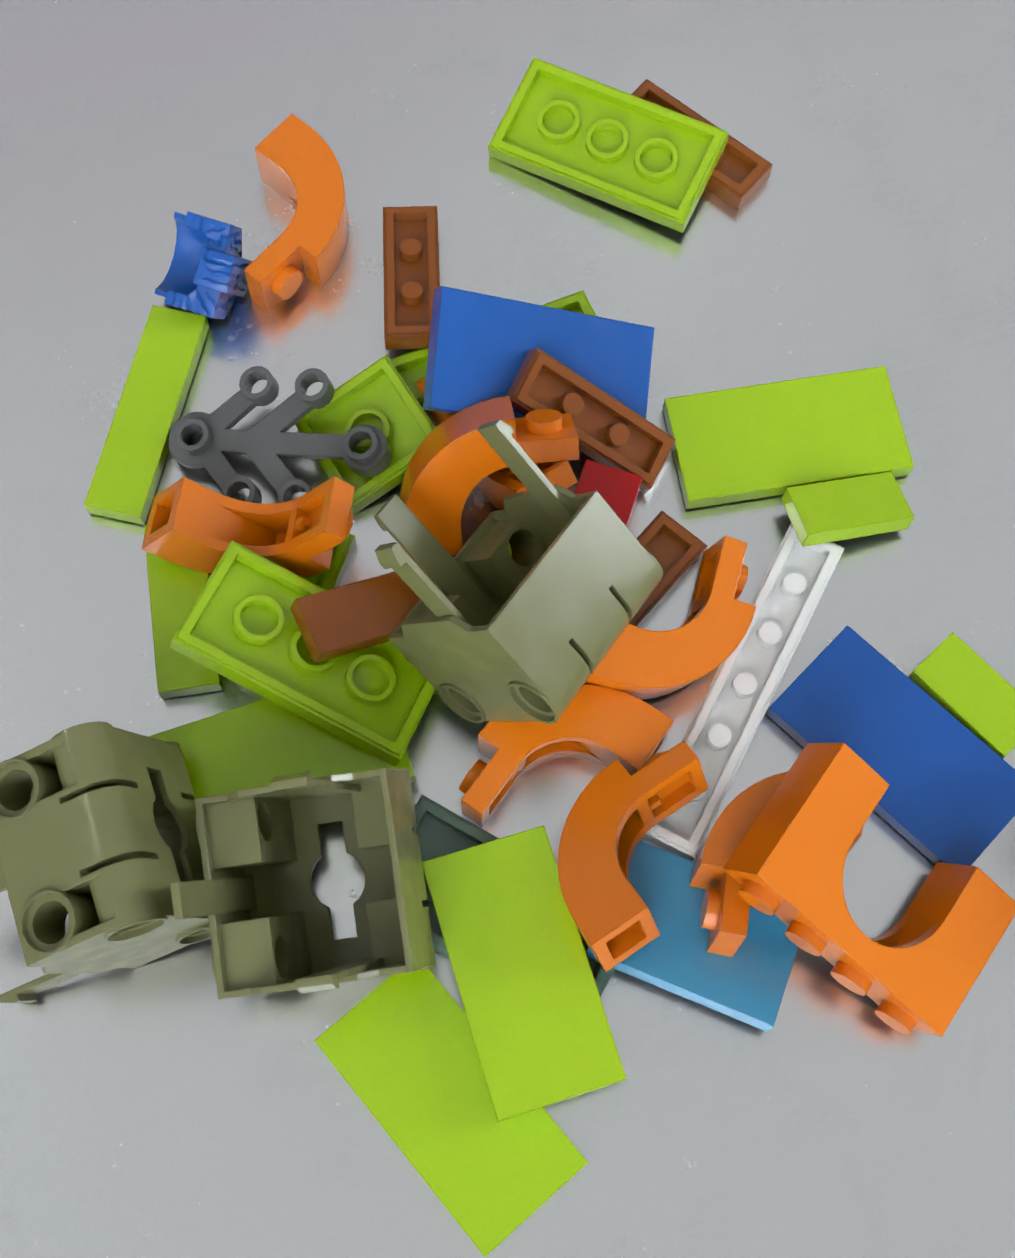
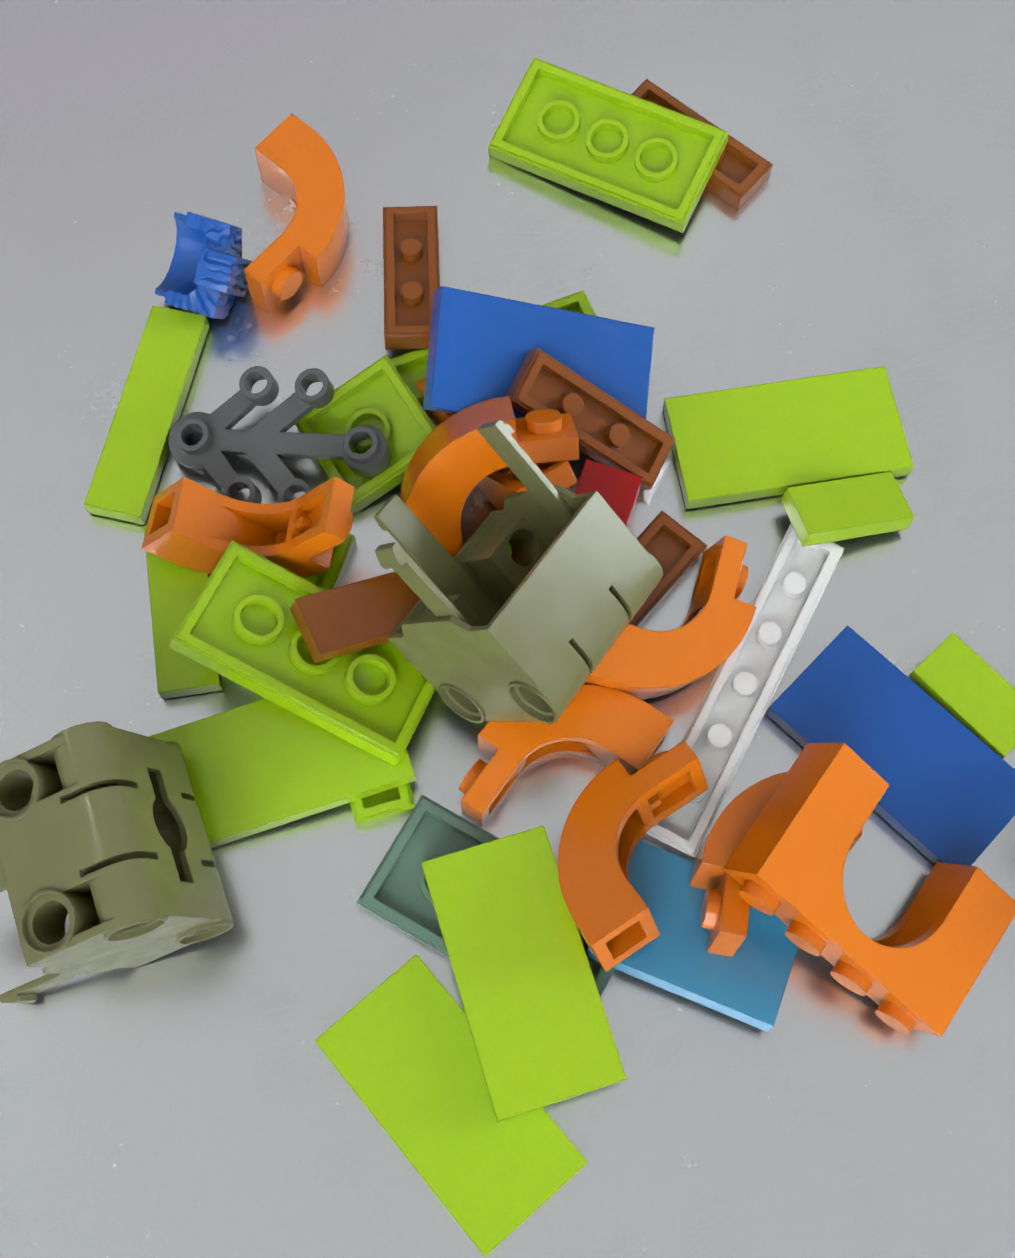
olive piece [170,768,437,1000] -> none

